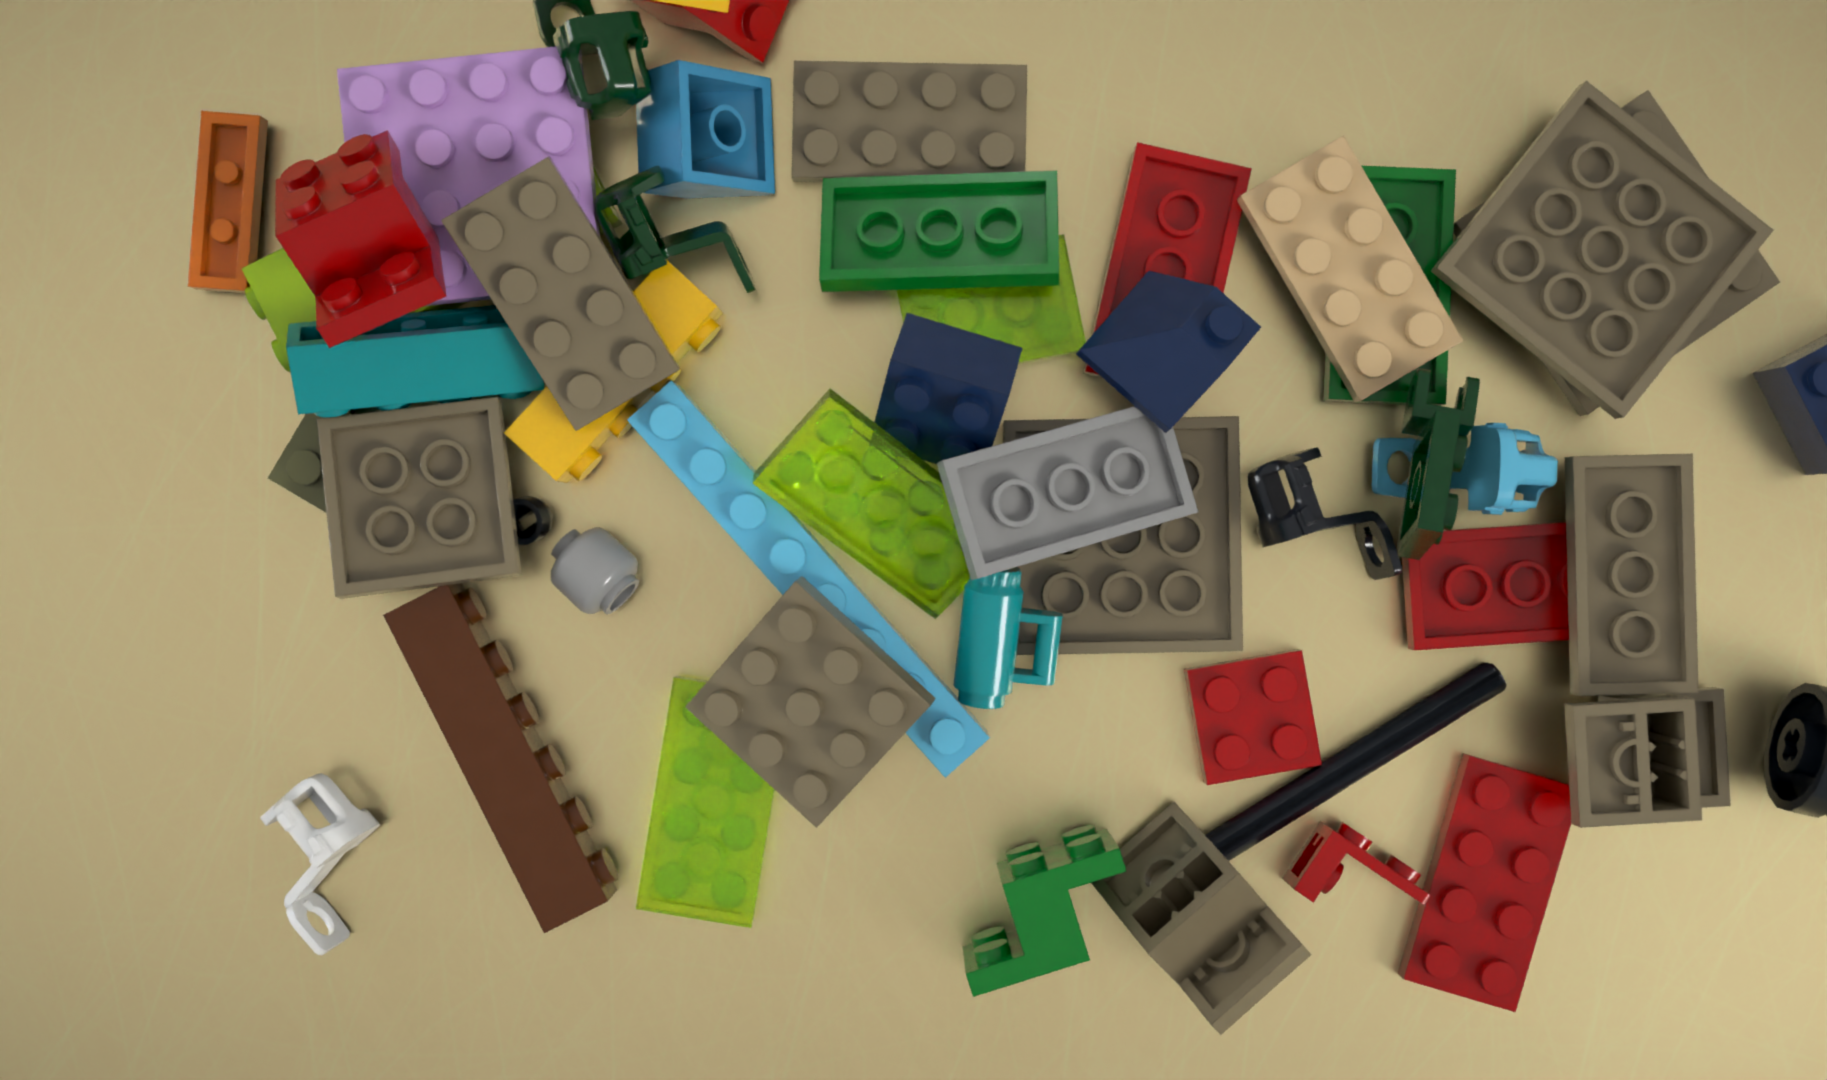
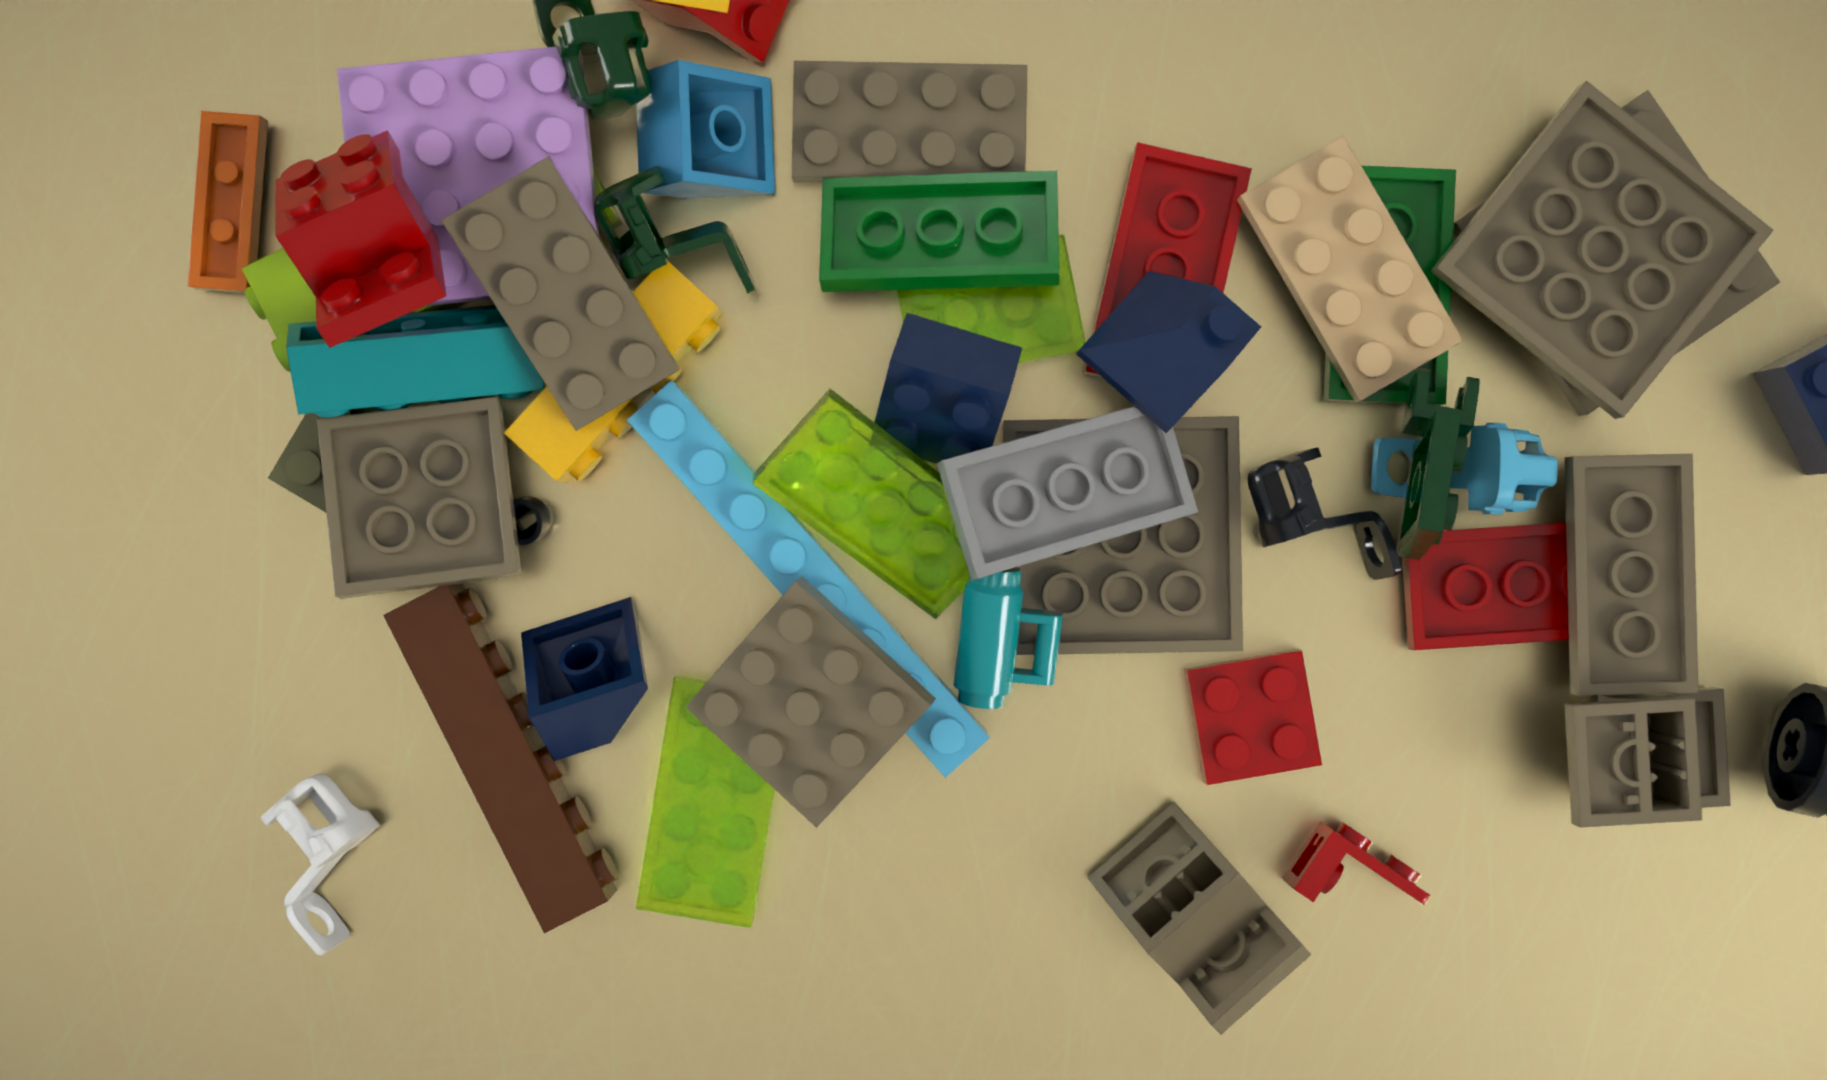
light grey head [551,527,639,614] -> none
green bracket [962,825,1127,997] -> none
black axle [1205,662,1507,861] -> none
red plate [1398,753,1571,1013] -> none
none -> dark blue slope [521,597,648,761]

